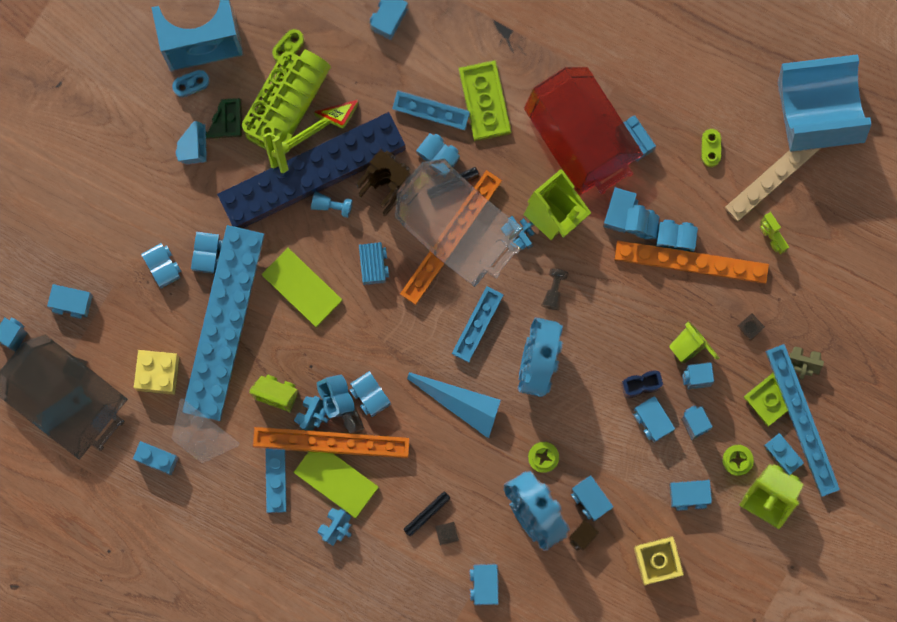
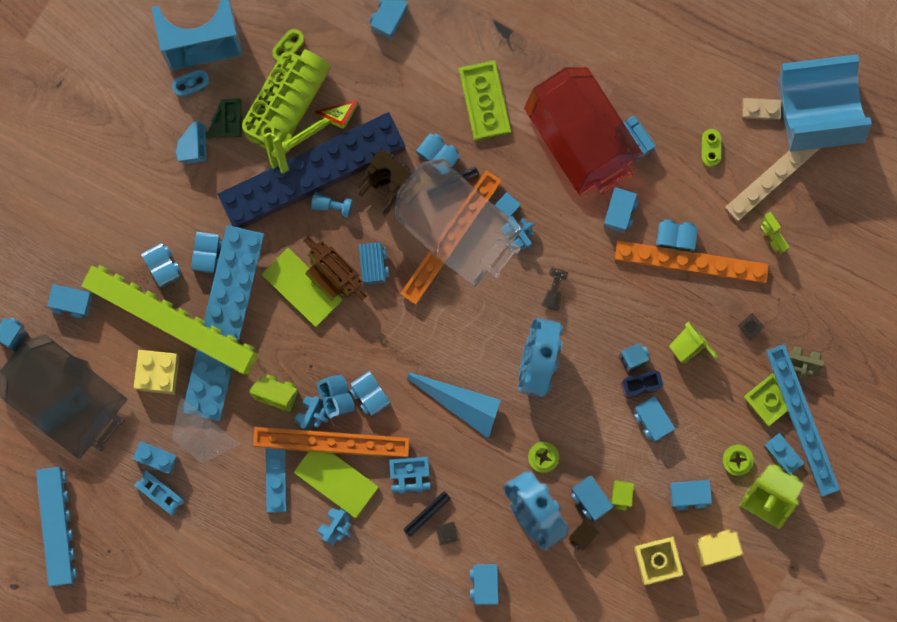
clear smoke plate [342,411,365,434] -> none
dark azure plate [392,90,470,130] -> none
dark azure plate [452,286,504,363] -> none
lime piece [523,169,591,240] -> none
dark azure brick [625,205,660,239] -> none
dark azure brick [681,405,712,440] -> none
dark azure brick [682,363,714,390] -> none
none -> dark azure brick [36,467,77,587]
none -> lime brick [81,265,259,375]
none -> dark azure plate [134,471,185,516]
none -> reddish brown piece [303,236,368,301]
none -> dark azure plate [389,457,430,494]
none -> dark azure tile [494,192,521,219]
none -> lime brick [611,481,634,511]
none -> dark azure slope [619,343,650,373]
none -> light yellow brick [695,530,743,567]
none -> tan plate [742,98,781,120]

